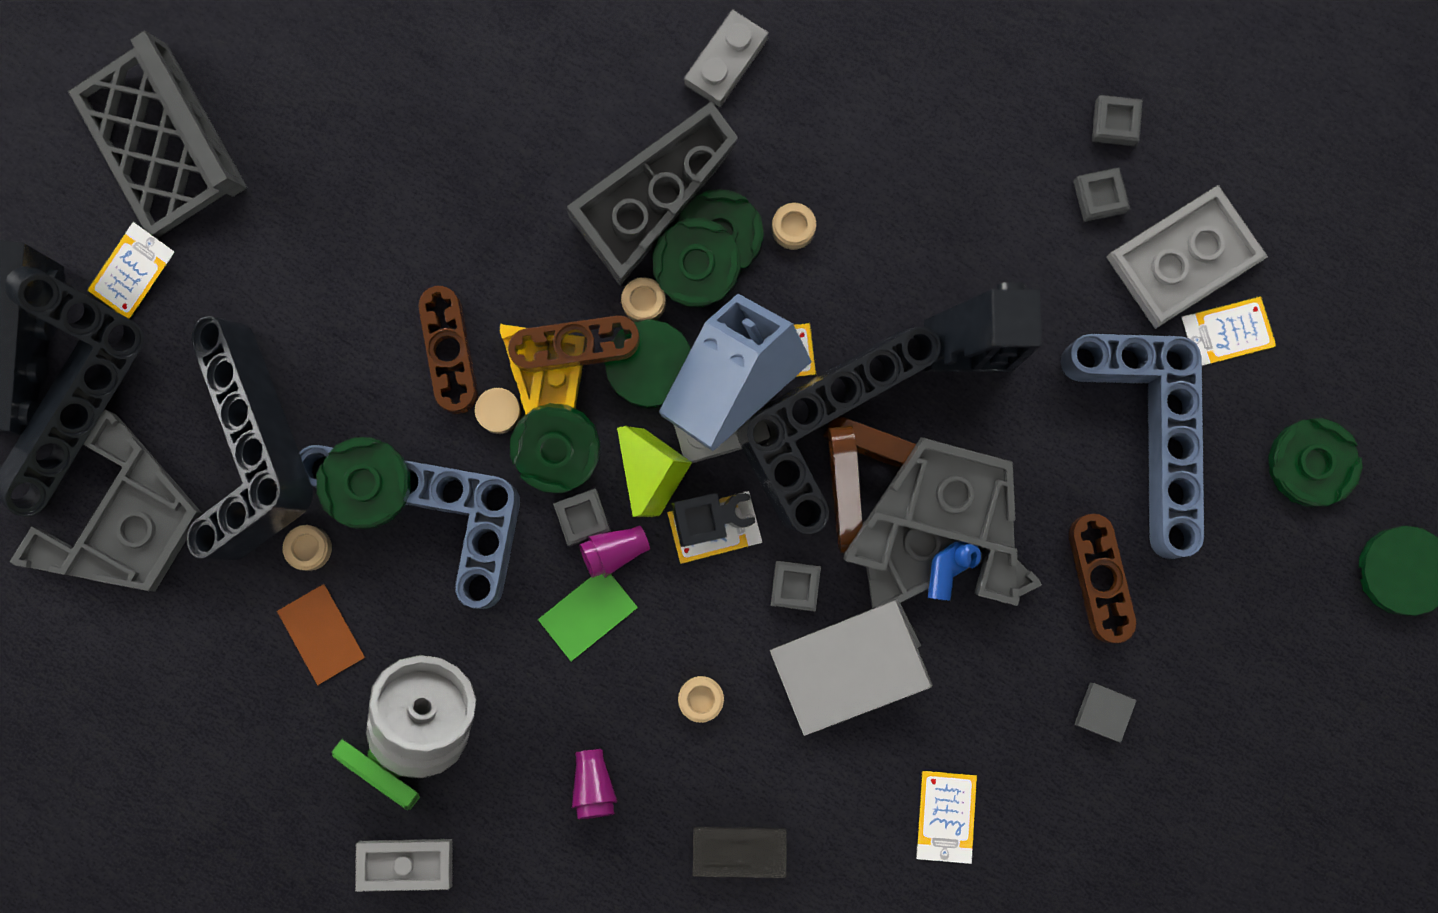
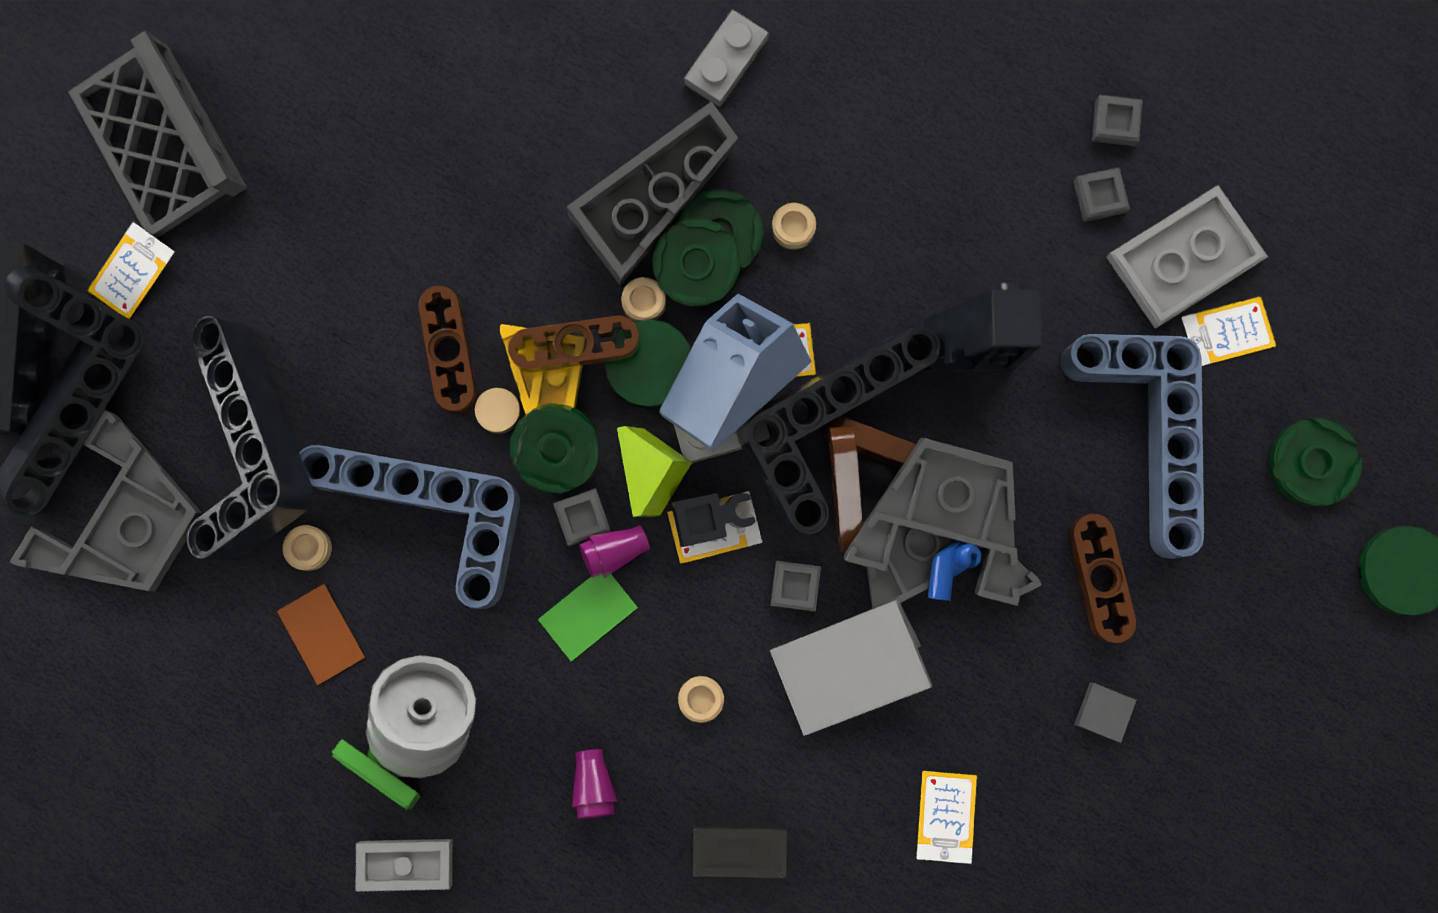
dark green tile [316,437,411,529] -> none

